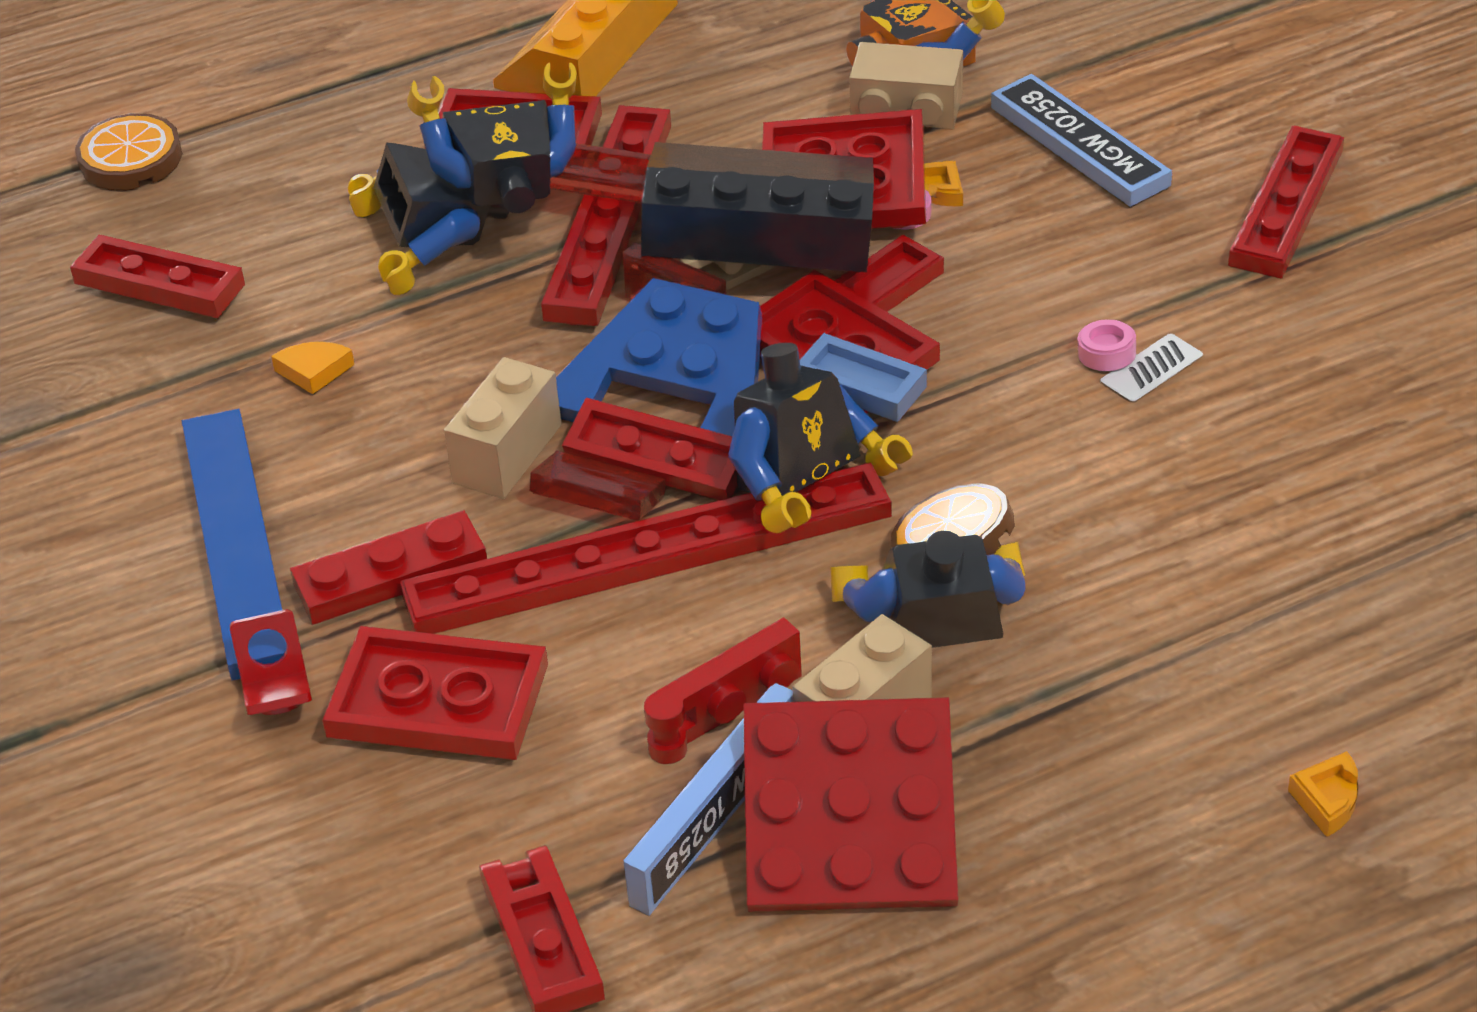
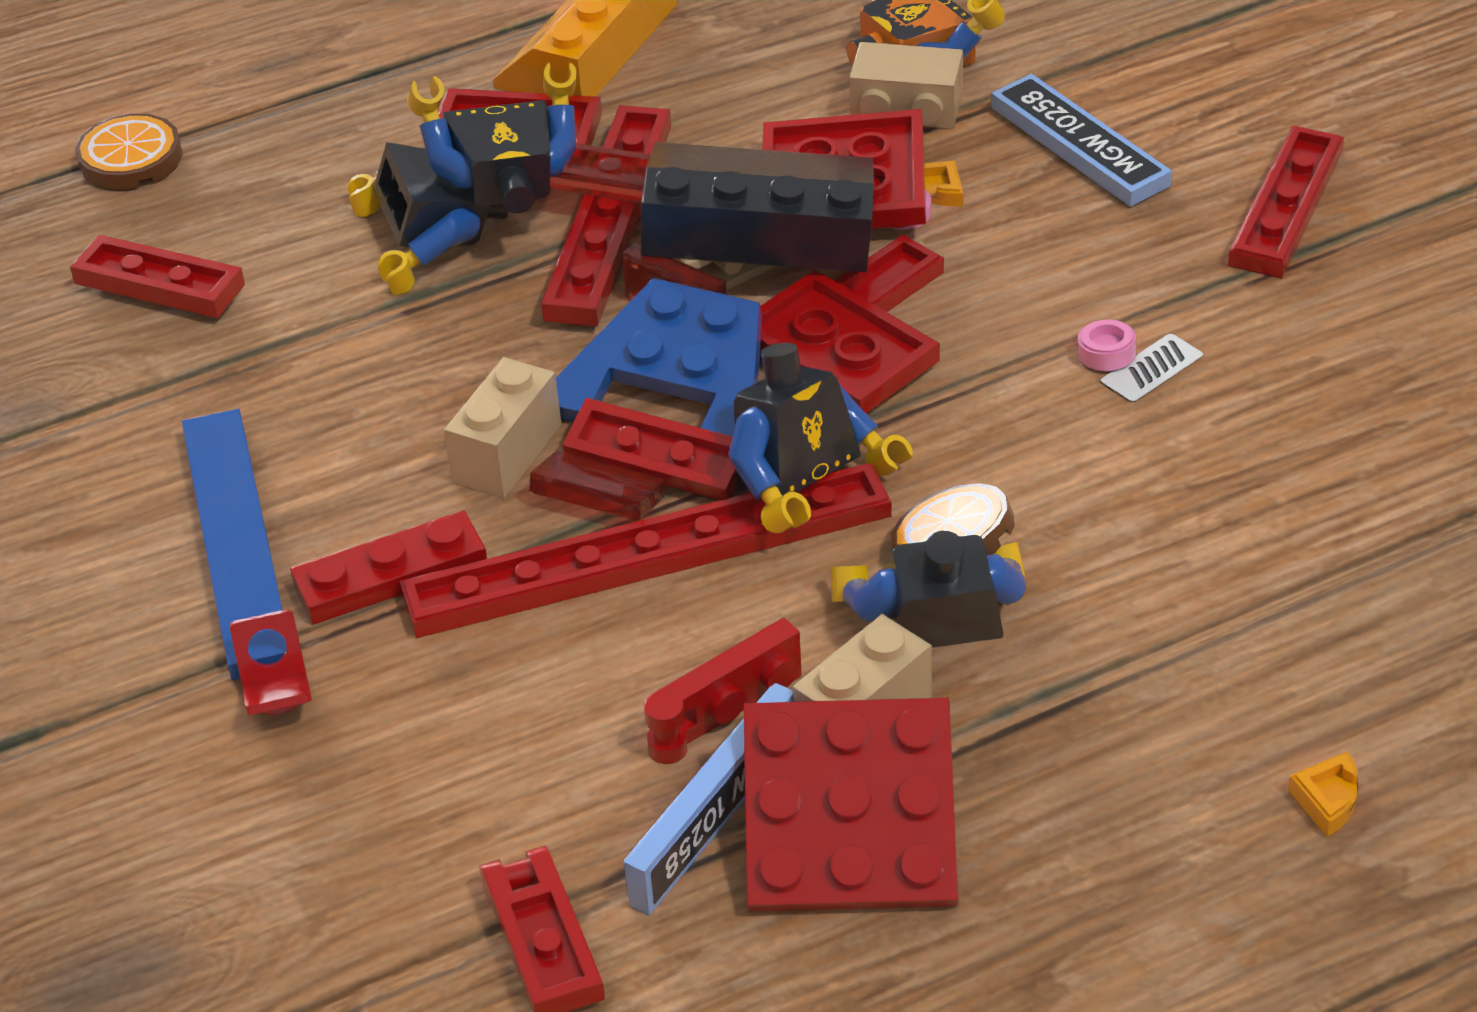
light orange tile [271,342,355,394] -> none
red plate [323,626,548,760] -> none
medium blue tile [800,333,927,422] -> none

